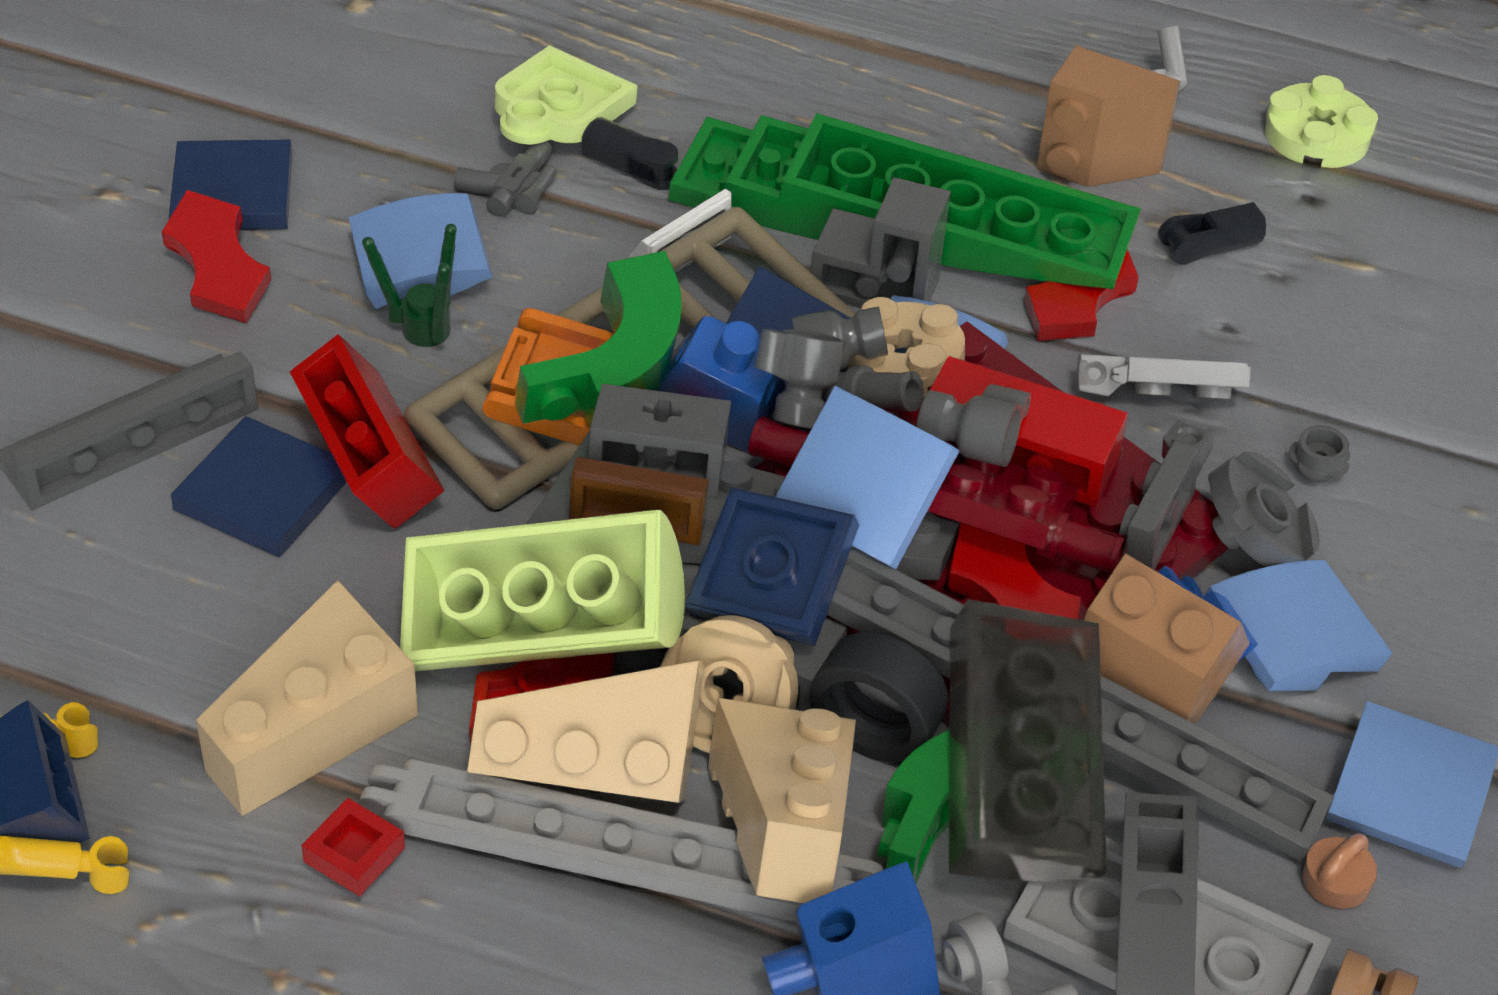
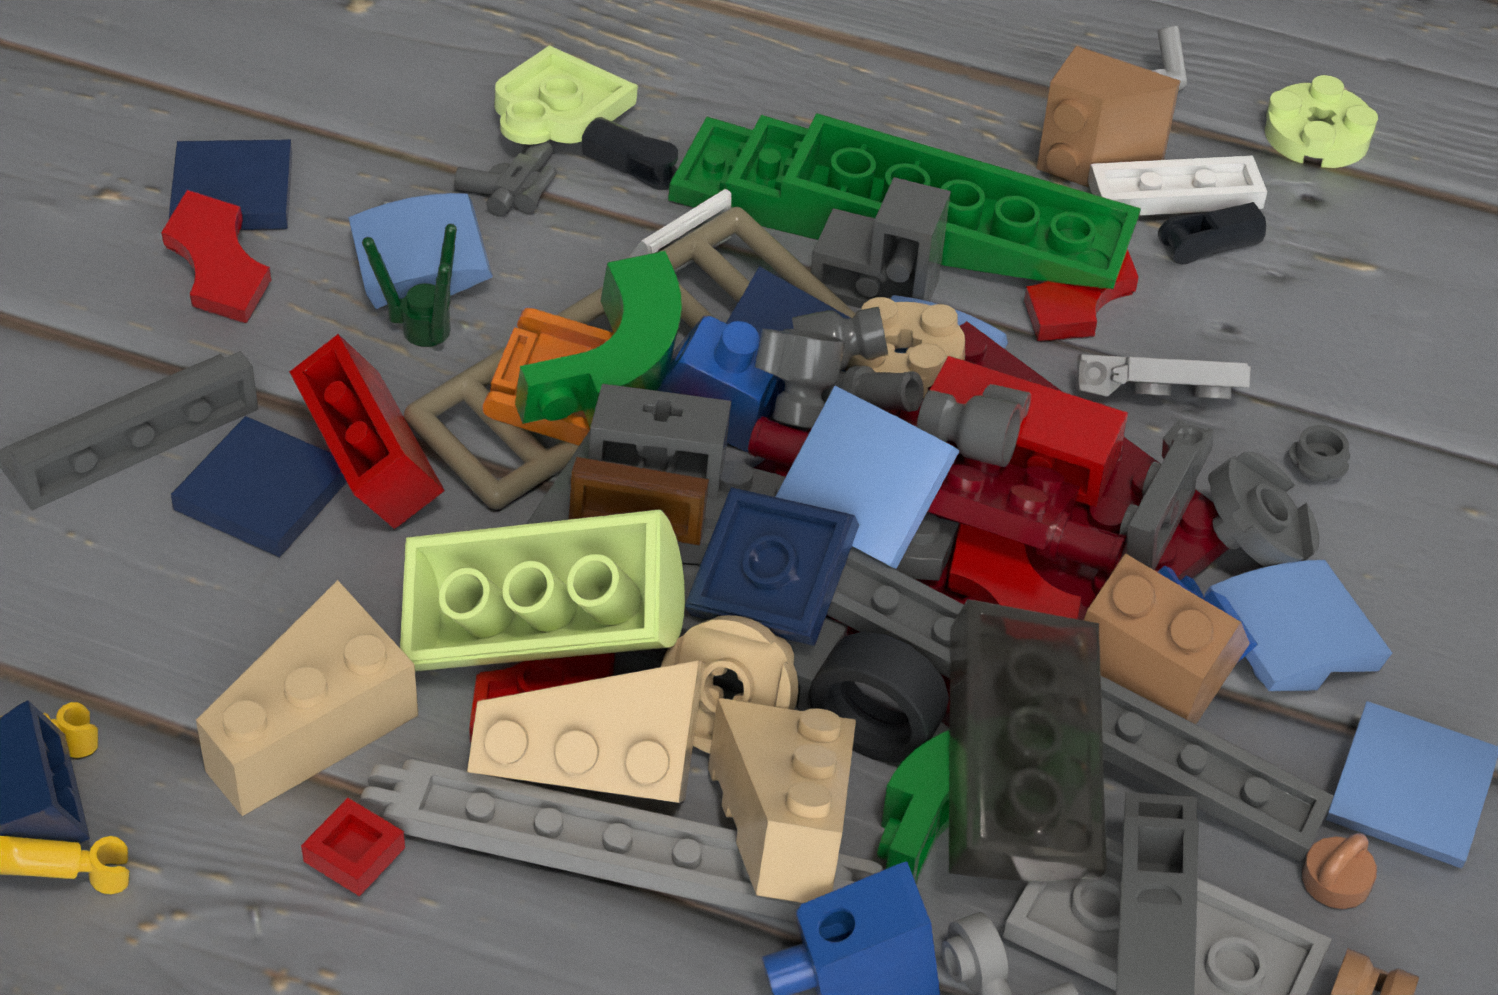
none -> white plate [1088,156,1267,215]

